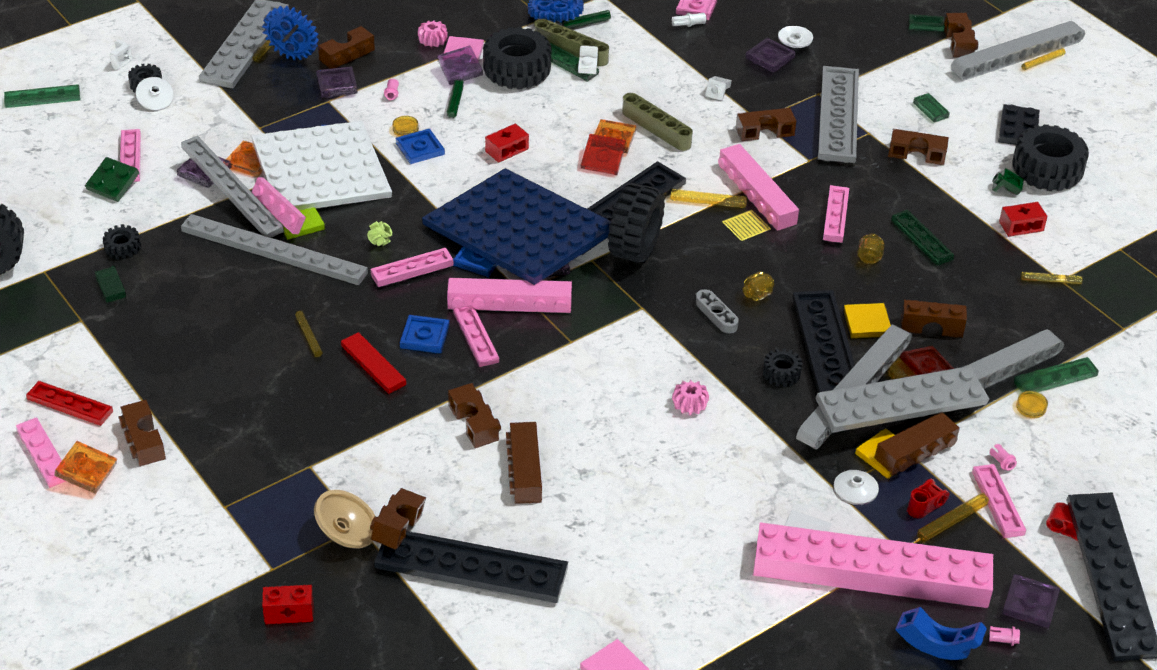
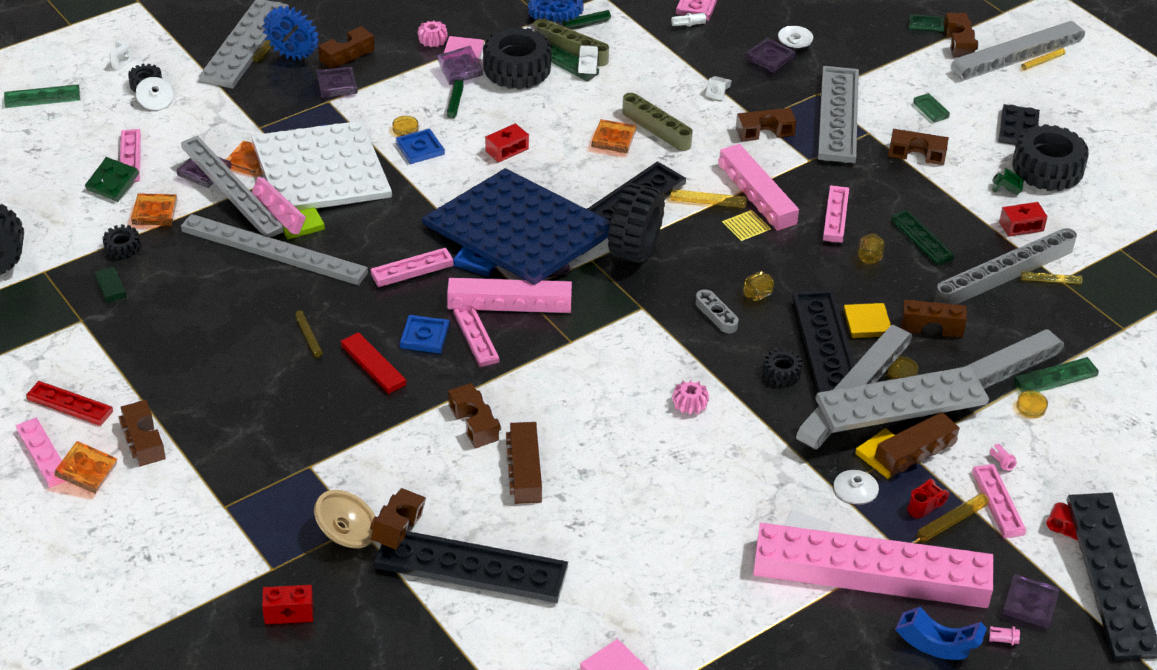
yellowish green gear [367,221,392,246] -> none
bright pink pin [384,79,399,100] -> none
clear red tile [581,134,626,175] -> none
clear red tile [899,346,954,375] -> none
none -> clear orange plate [131,193,178,226]
none -> light grey beam [934,228,1077,305]

